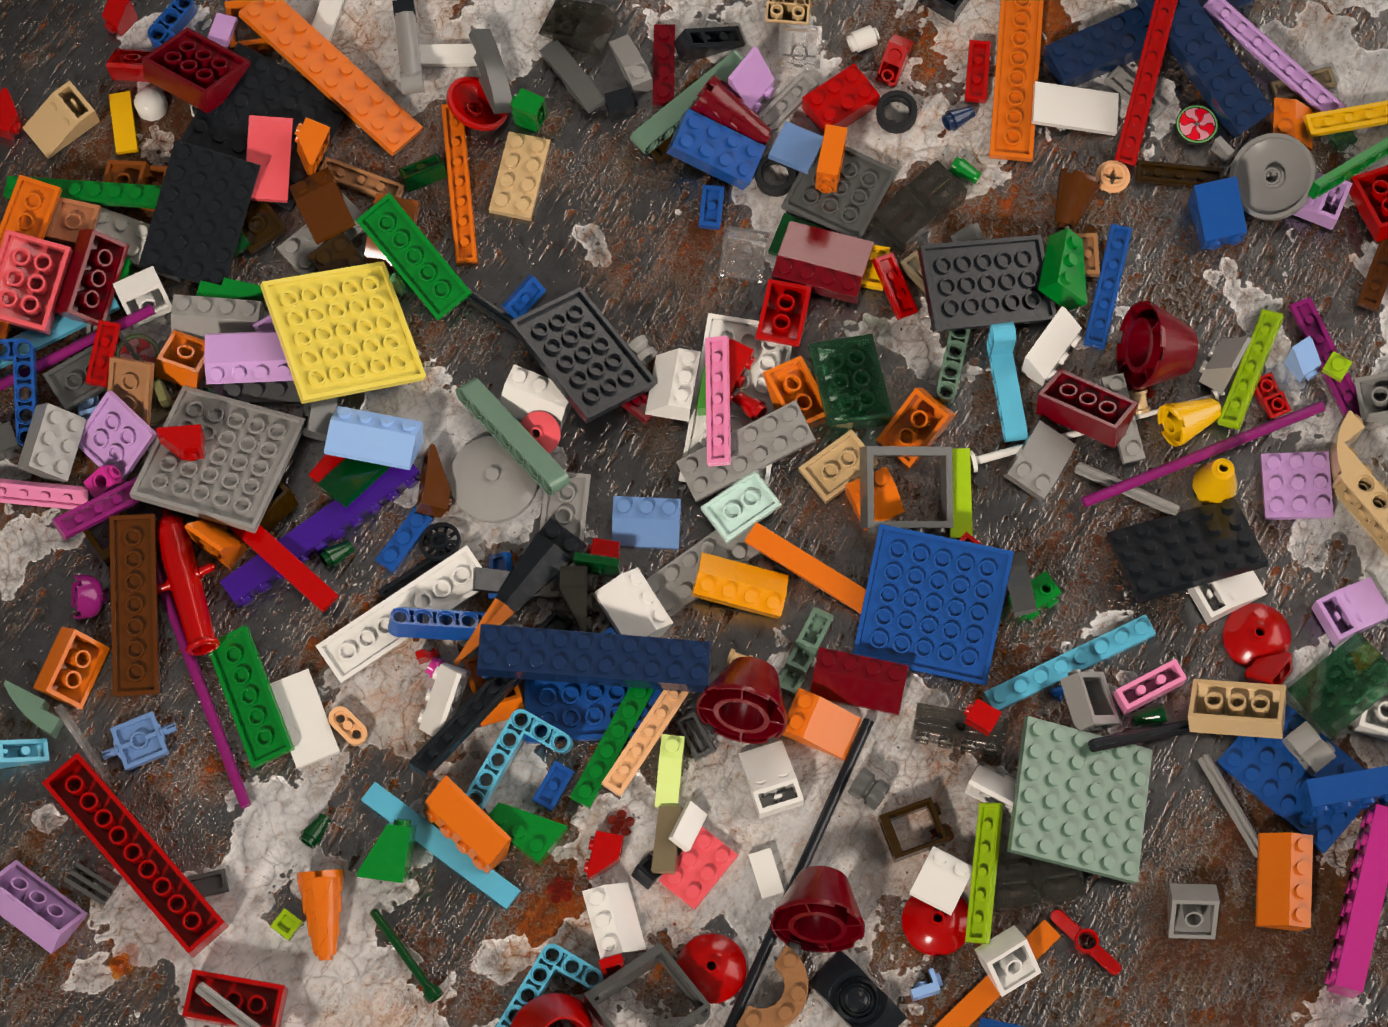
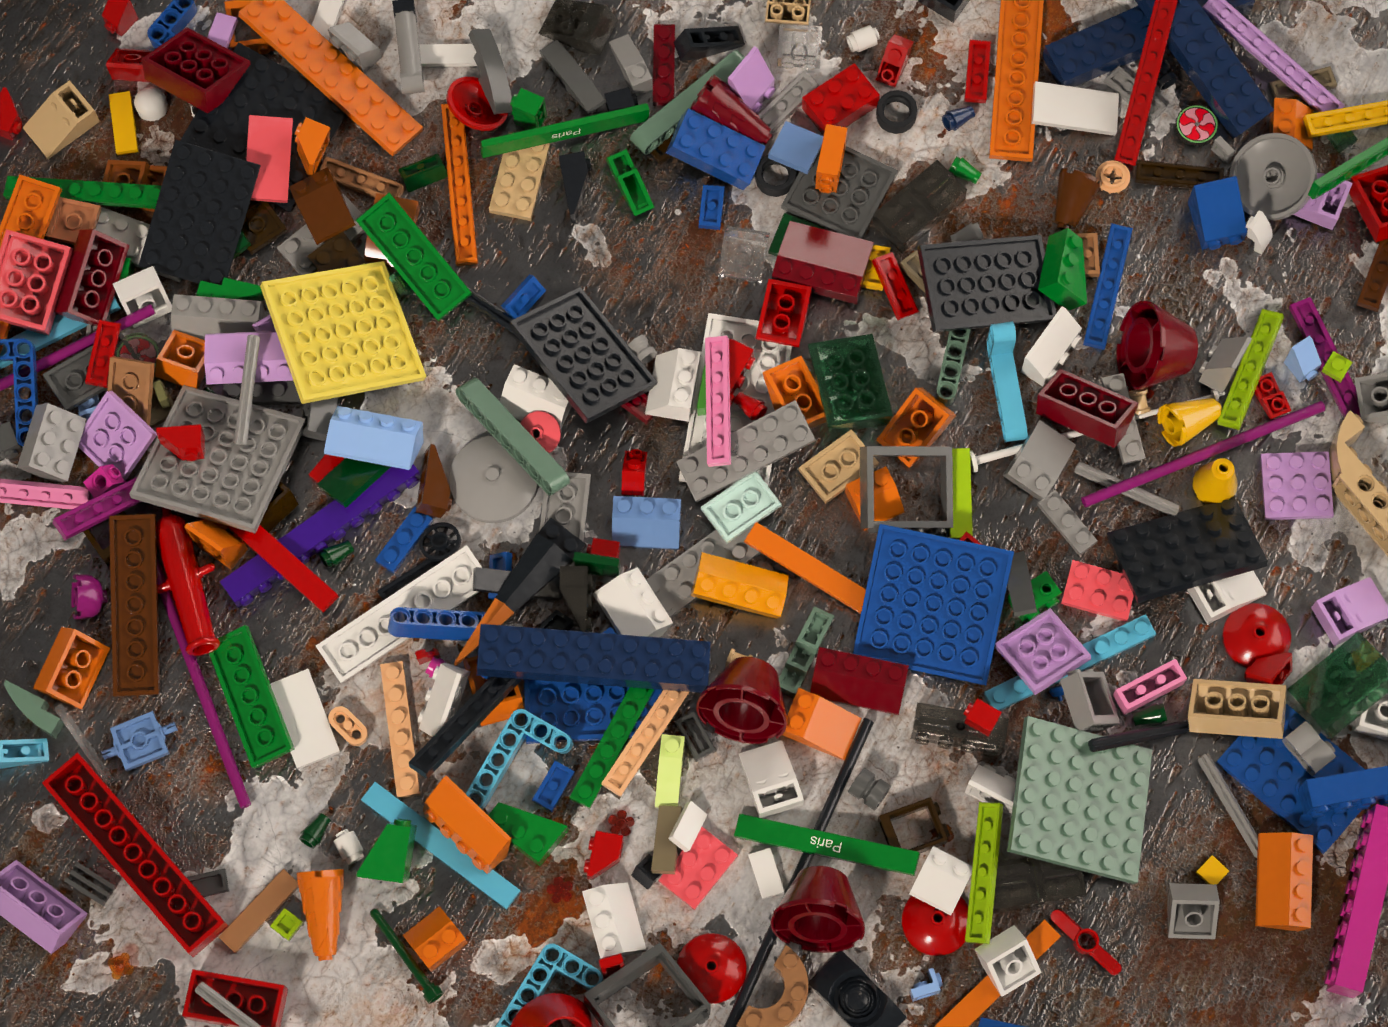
none -> medium nougat tile [218,869,299,954]
none -> light grey axle [234,335,260,445]
none -> light grey slope [328,22,382,74]
none -> white brick [333,829,364,865]
none -> light nougat plate [380,661,421,799]
none -> orange slope [403,906,468,972]
none -> green tile [481,103,650,158]
none -> black slope [559,151,592,223]
none -> green slope [605,149,654,217]
none -> red slope [621,449,648,496]
none -> green tile [734,814,920,876]
none -> lavender plate [995,608,1091,695]
none -> light grey plate [1037,490,1098,556]
none -> coral plate [1061,560,1134,622]
none -> black wheel [1157,60,1178,90]
none -> yellow tile [1196,855,1229,885]
none -> white slope [1246,210,1273,255]

